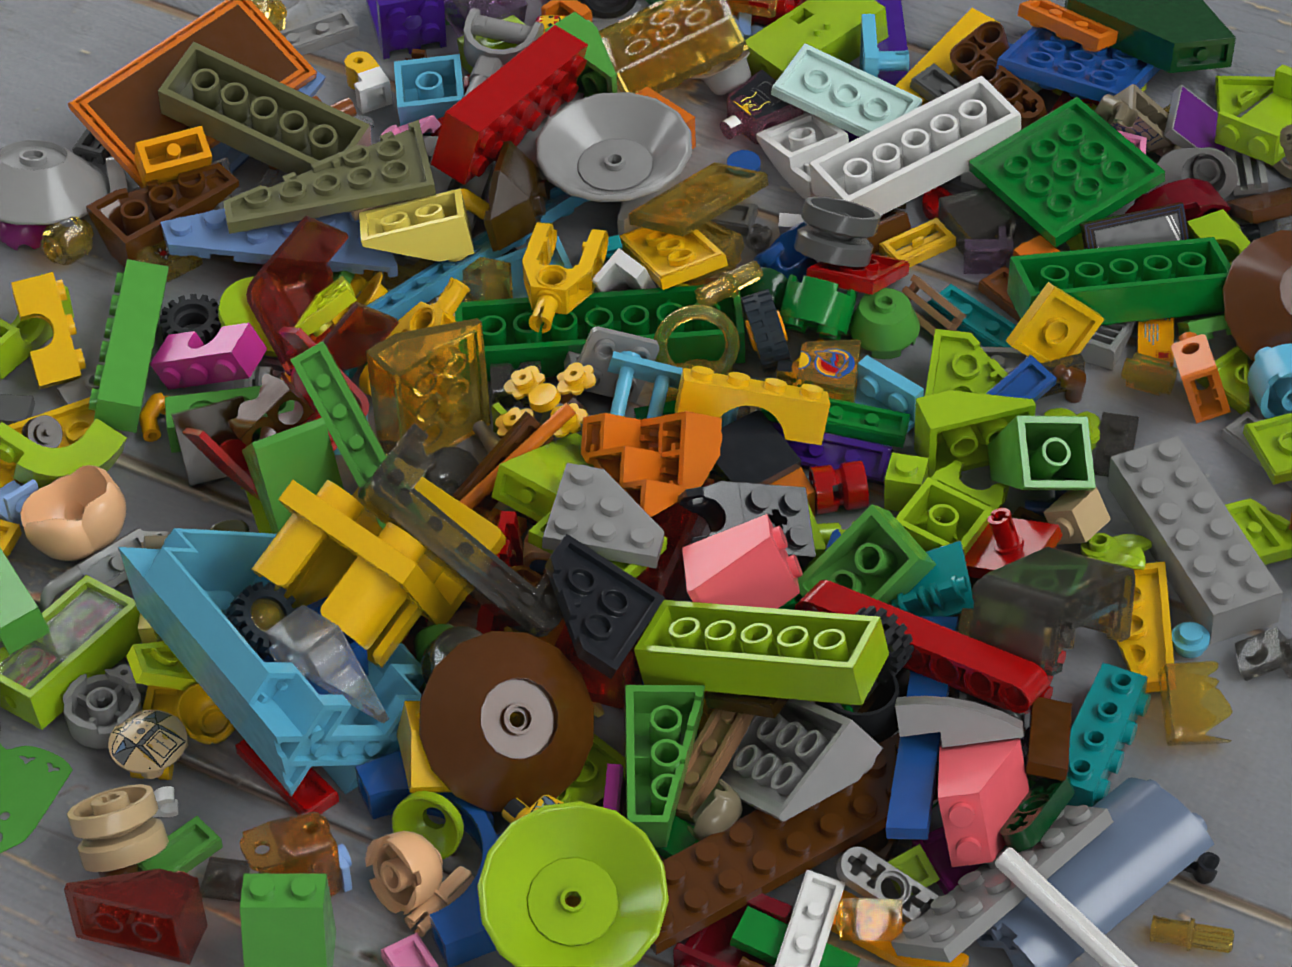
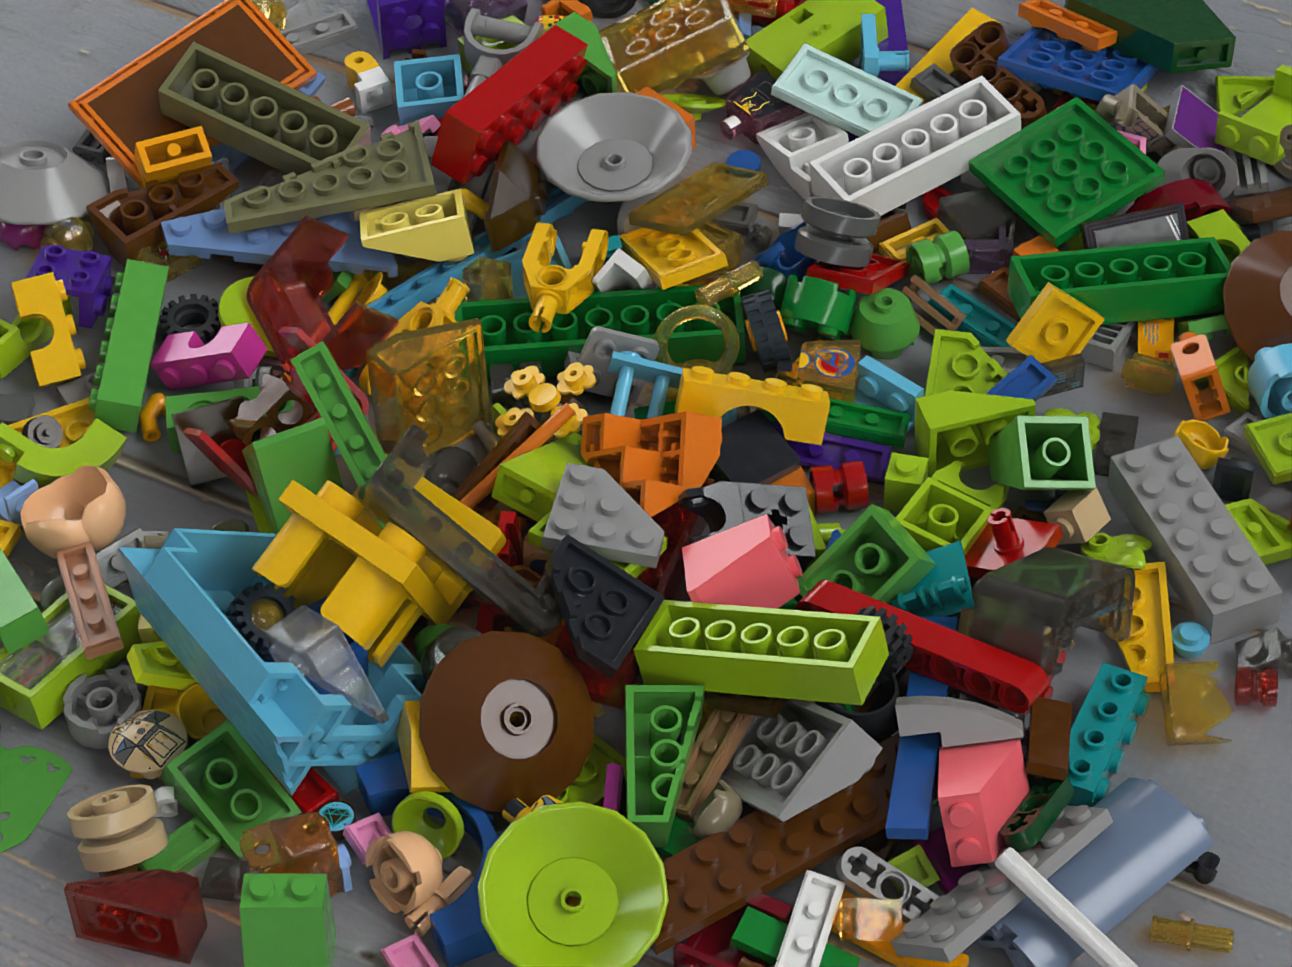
neon yellow wing [295,275,357,337] -> none
reddish brown arm [1052,364,1087,403] -> none
none -> dark purple bracket [25,245,116,329]
none -> nougat tile [55,541,124,660]
none -> bright green slope [160,720,302,861]
none -> tile [316,800,357,841]
none -> bright pink tile [343,812,392,865]
none -> lime dish [662,94,726,120]
none -> bright green wheel [906,230,970,285]
none -> yellow hair [1173,419,1229,470]
none -> black tile [1212,457,1255,502]
none -> clear red wheel [1235,666,1278,707]

